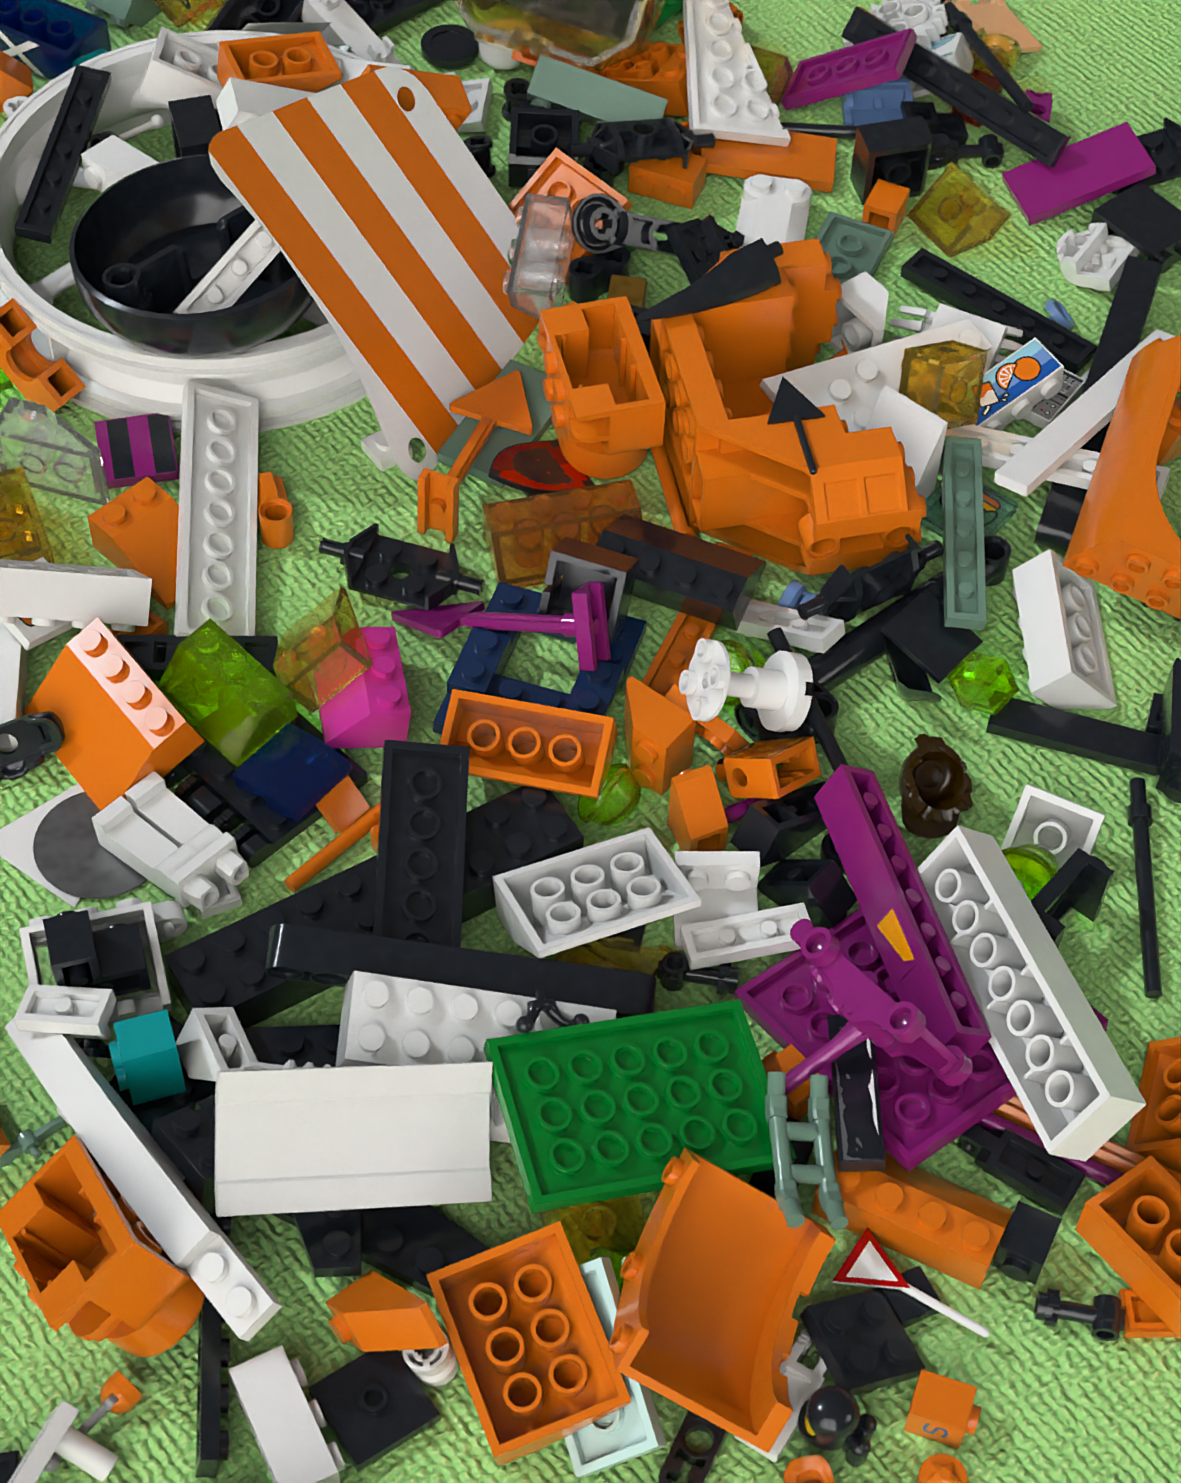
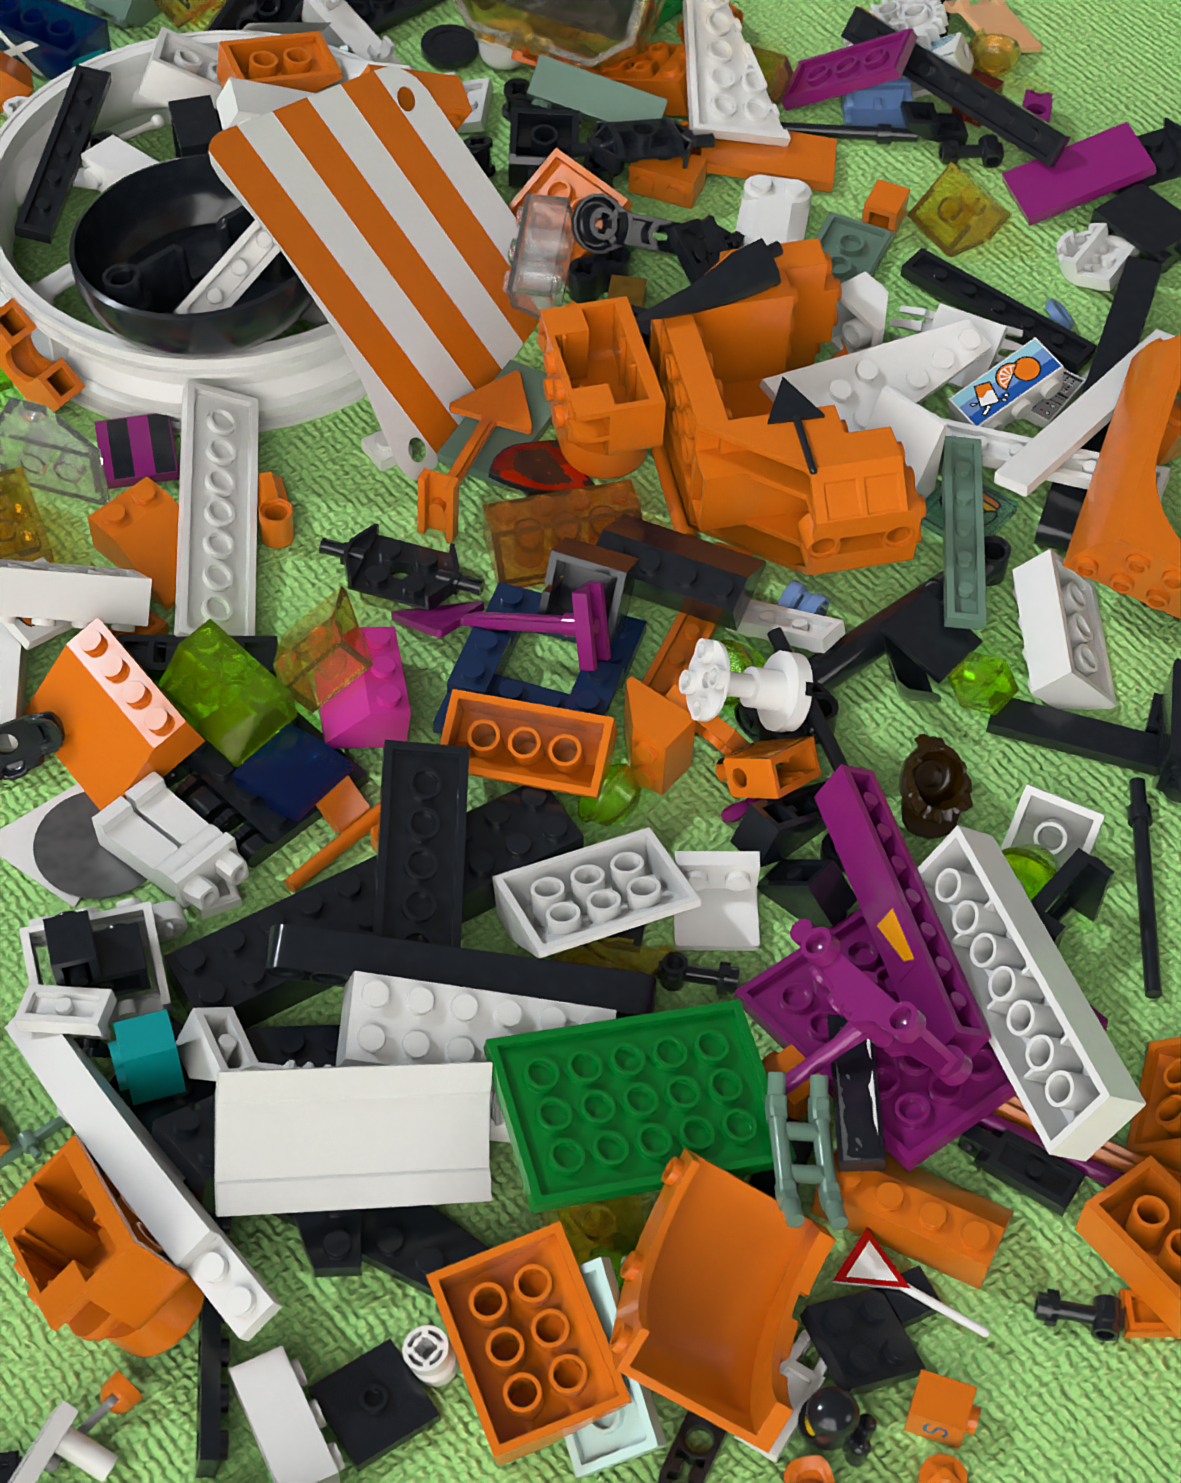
orange slope [326,1270,448,1352] -> none
black piece [516,990,590,1034] -> none
orange slope [667,765,729,851] -> none
white plate [680,902,810,970] -> none
black plate [797,533,944,623] -> none
black hinge [850,116,951,205] -> none
clear yellow brick [899,340,987,429] -> none
black bar [944,2,1034,113] -> none
black brick [992,1201,1062,1285] -> none

